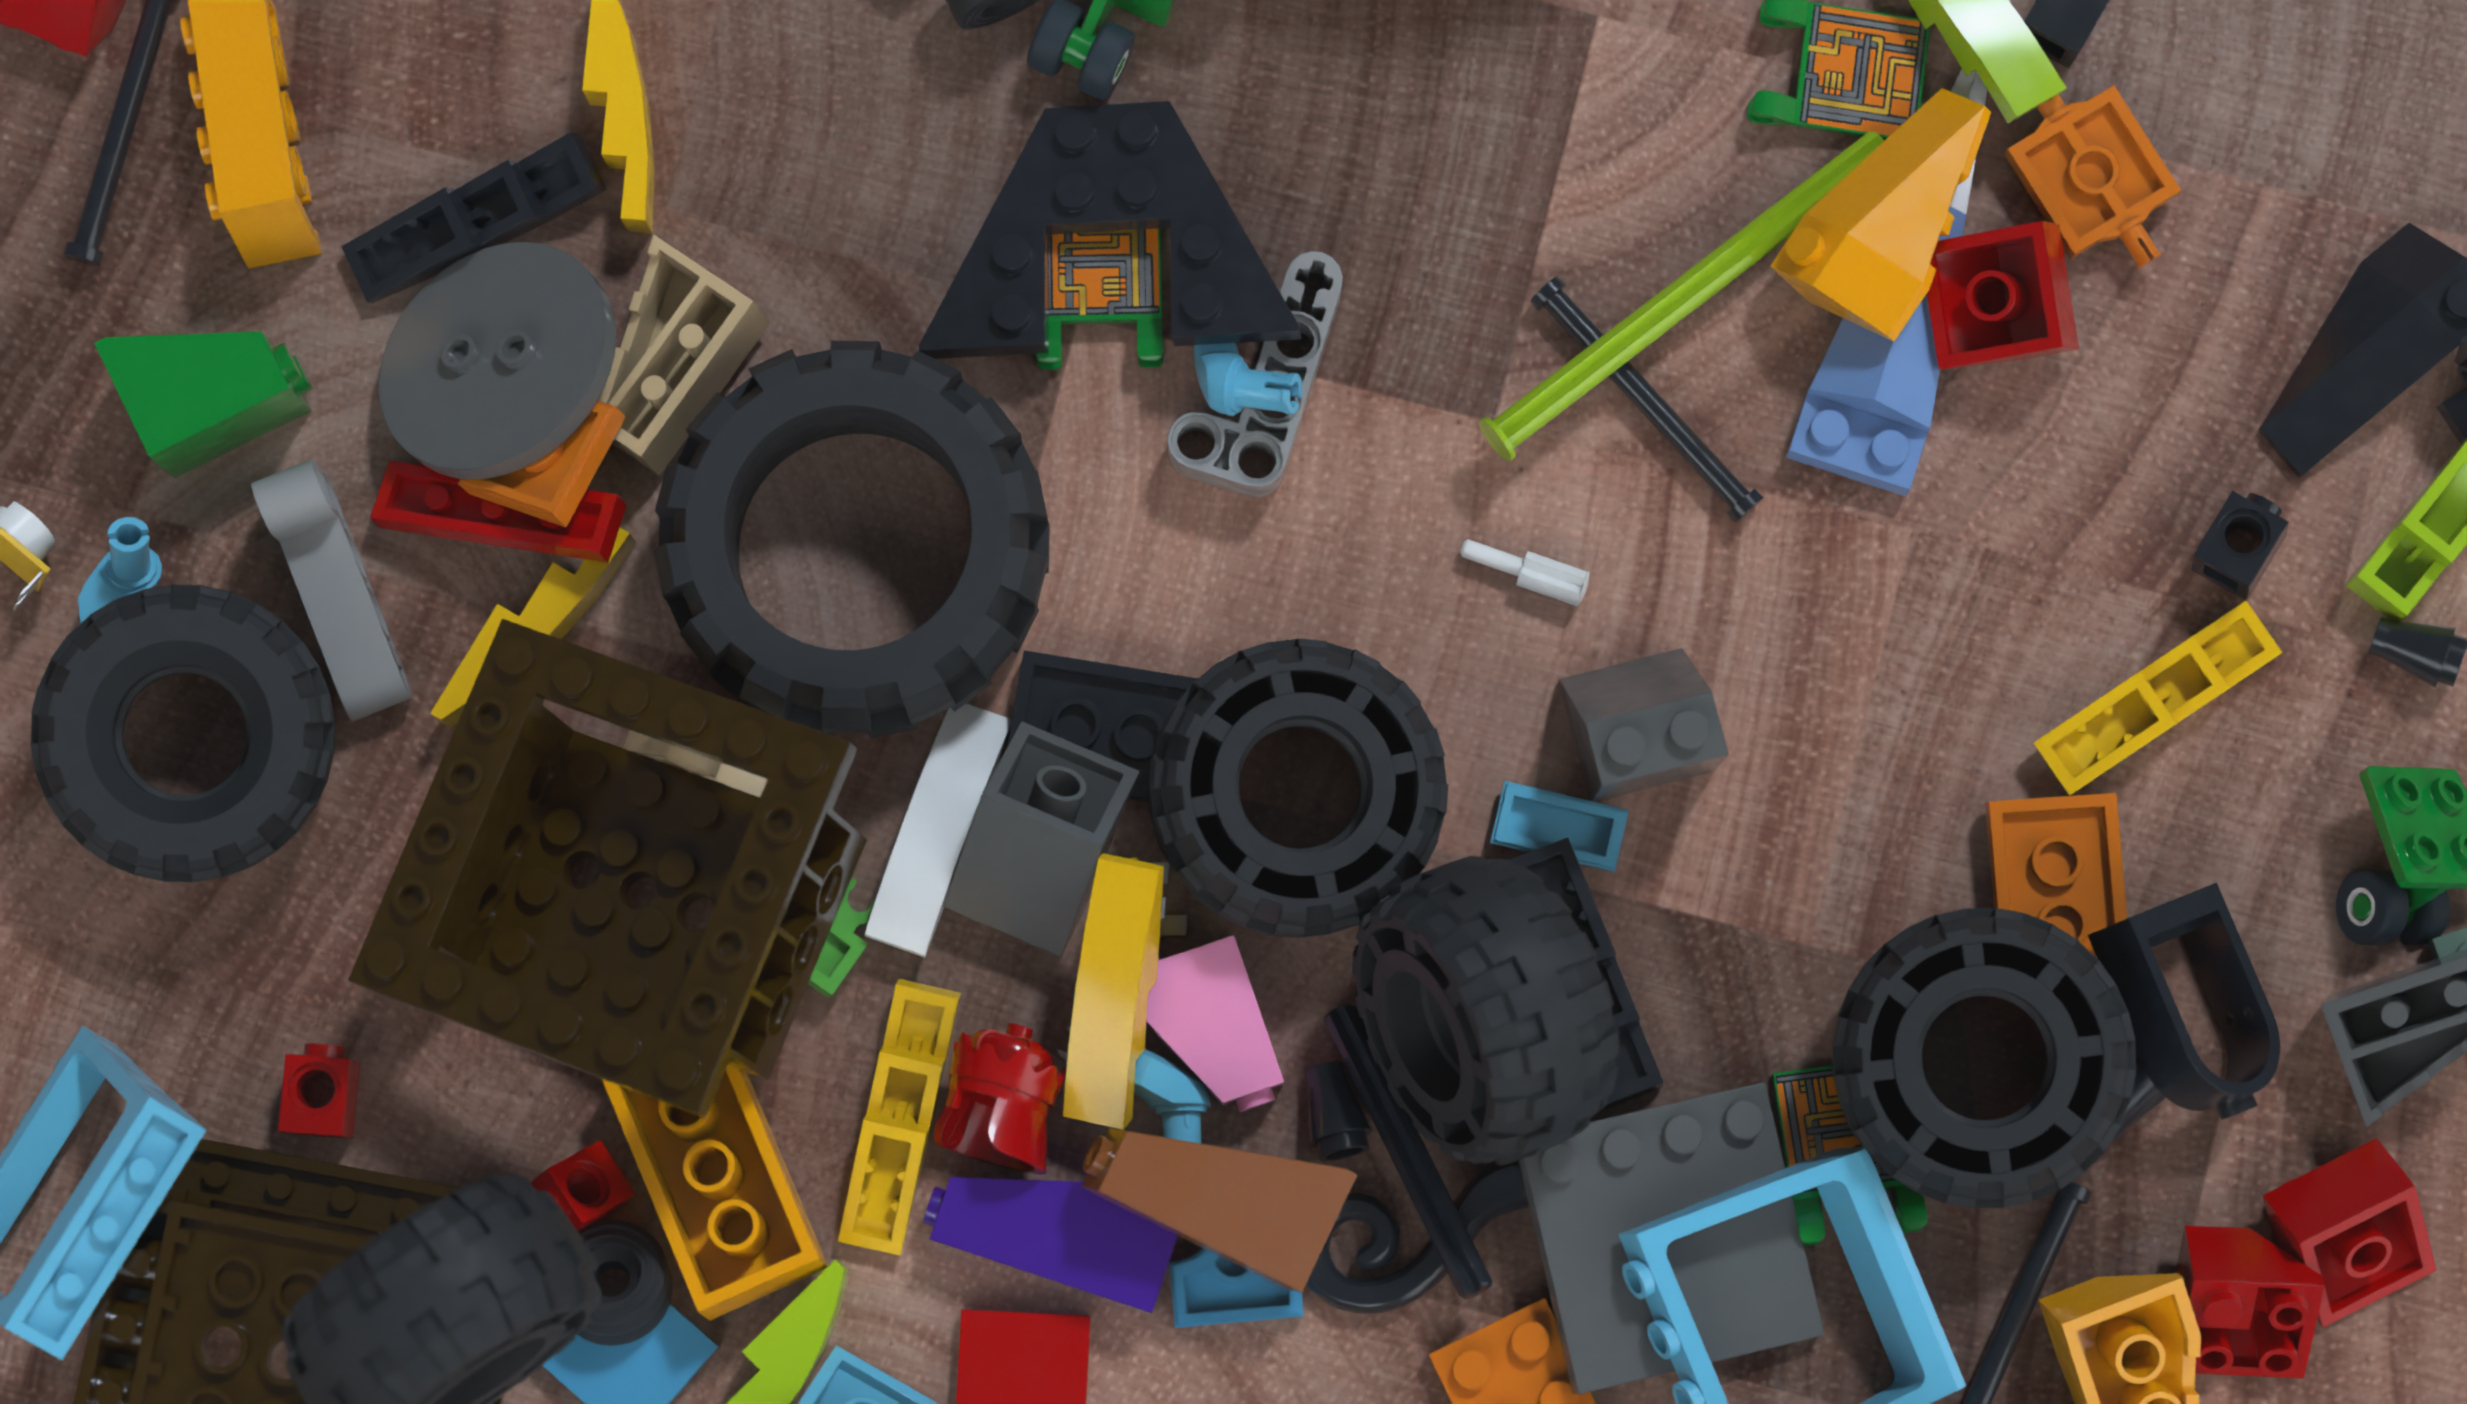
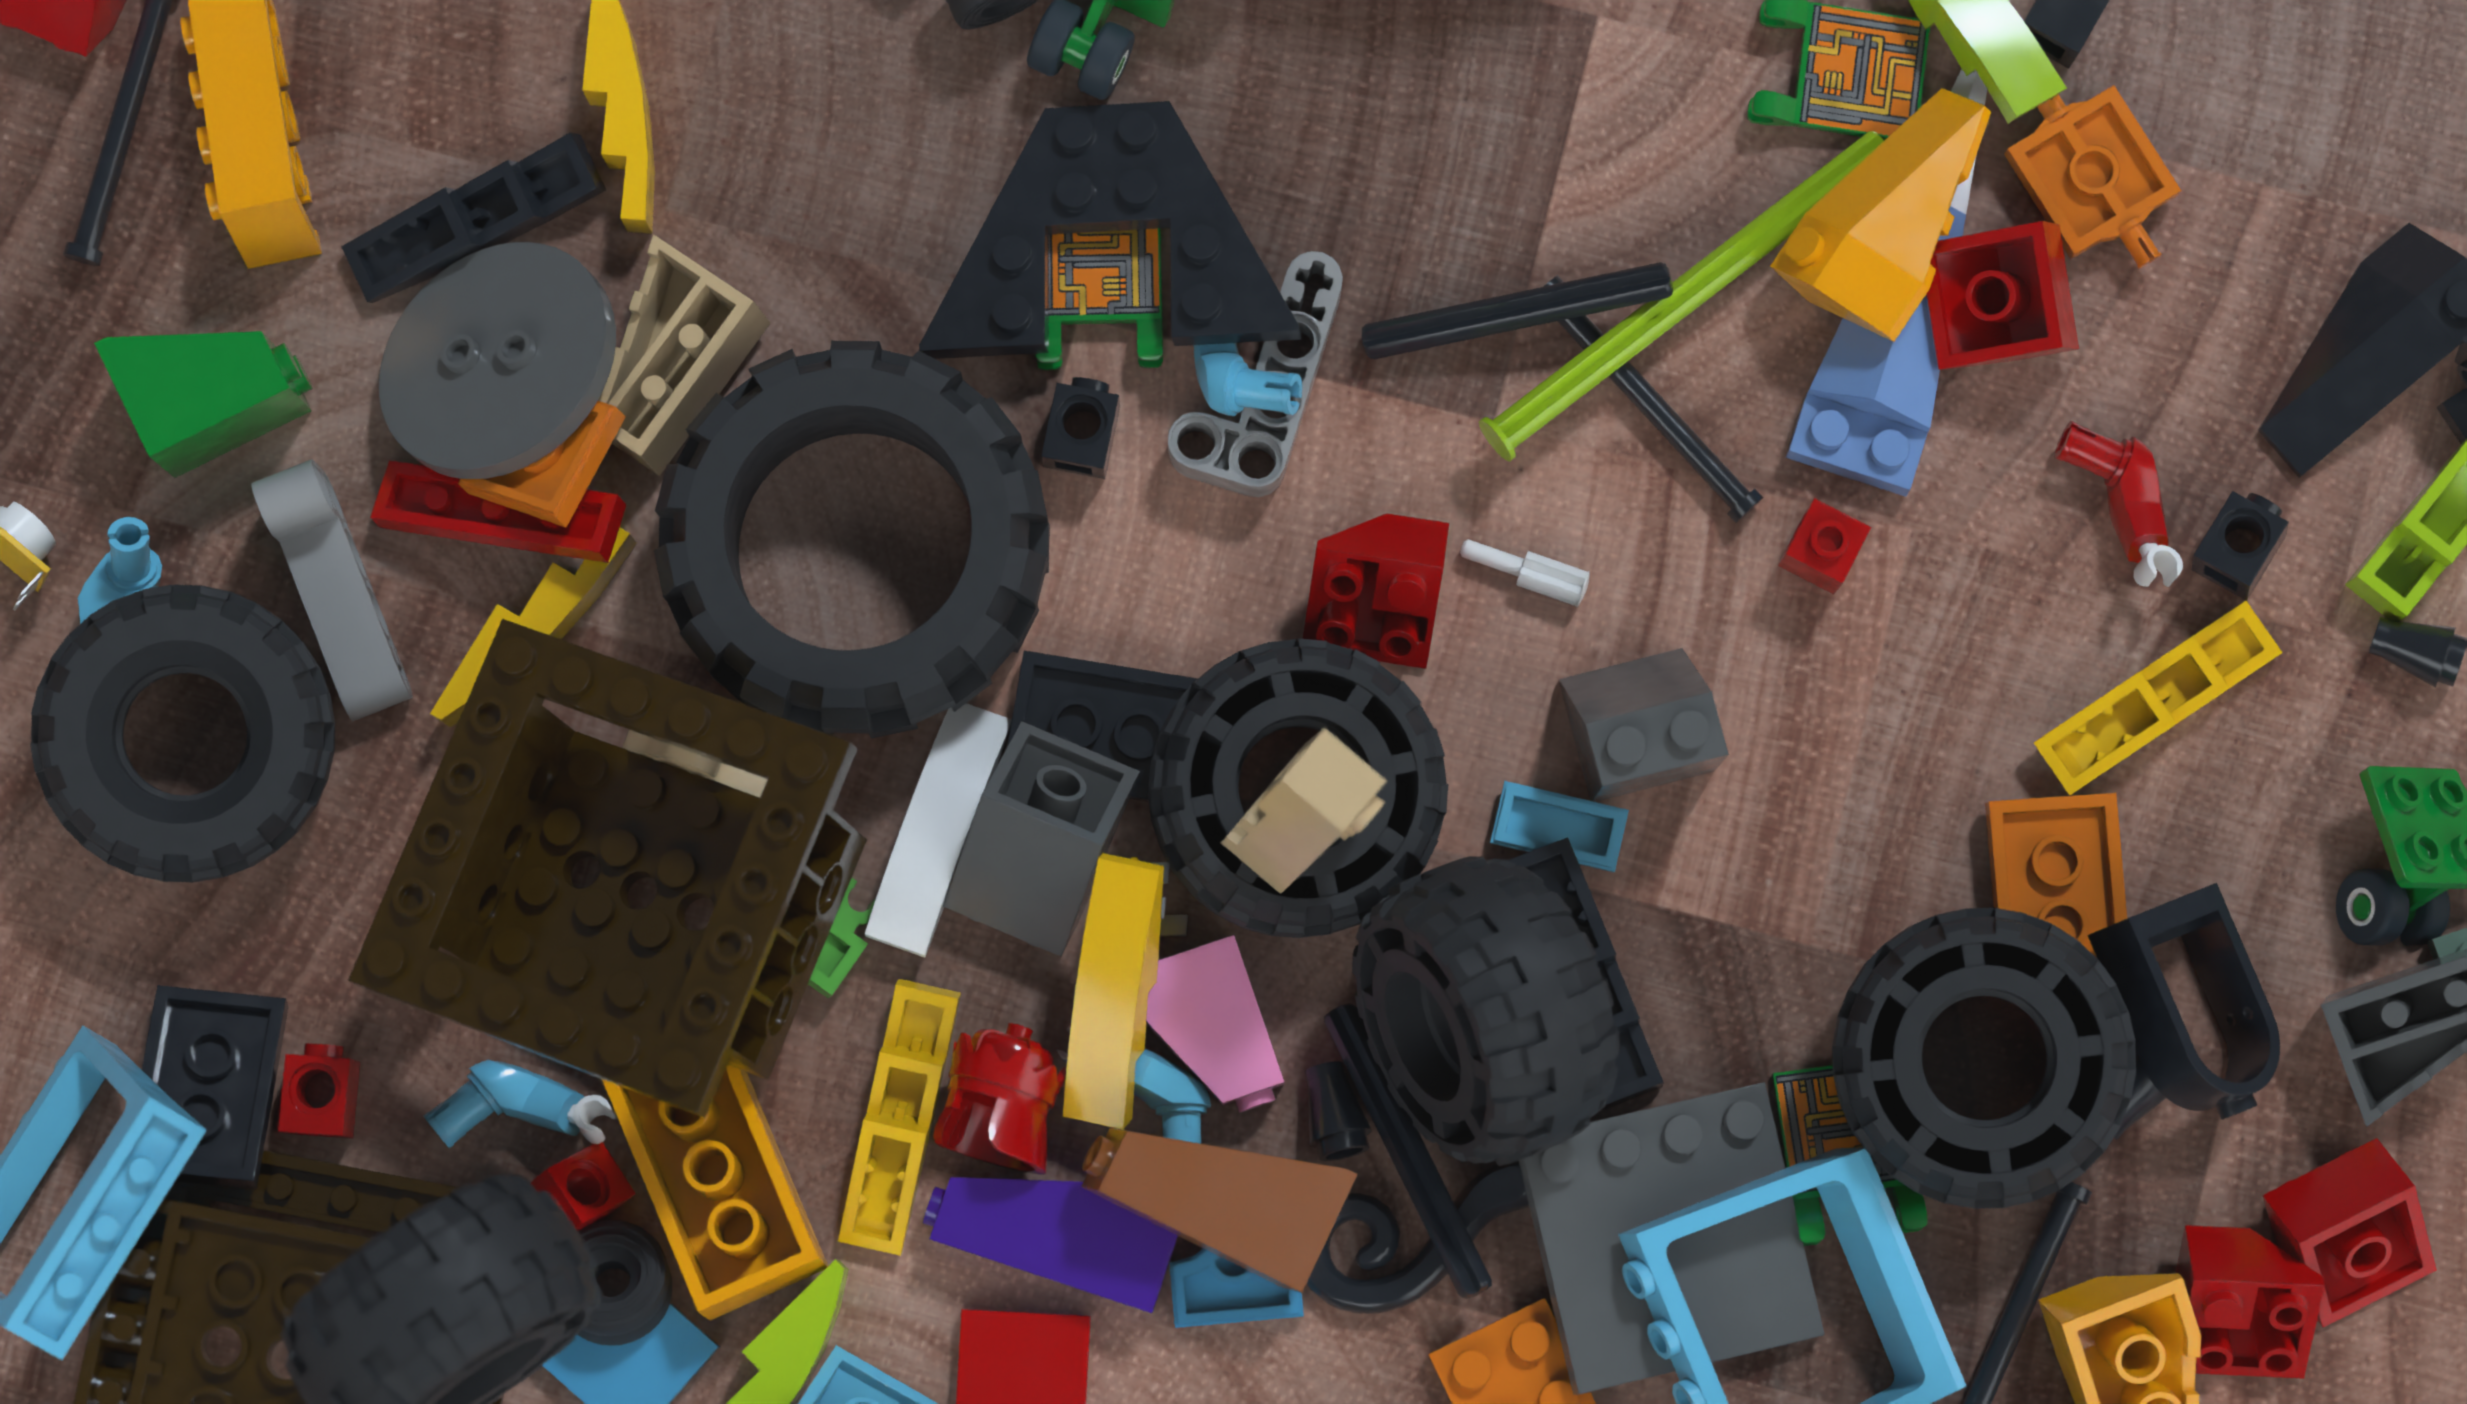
none -> black plate [142,985,289,1189]
none -> medium azure arm [423,1060,617,1148]
none -> black brick [1041,377,1120,479]
none -> tan wedge [1221,728,1386,894]
none -> red slope [1303,513,1449,669]
none -> black axle [1362,262,1673,360]
none -> red brick [1777,498,1872,594]
none -> red arm [2054,421,2183,587]

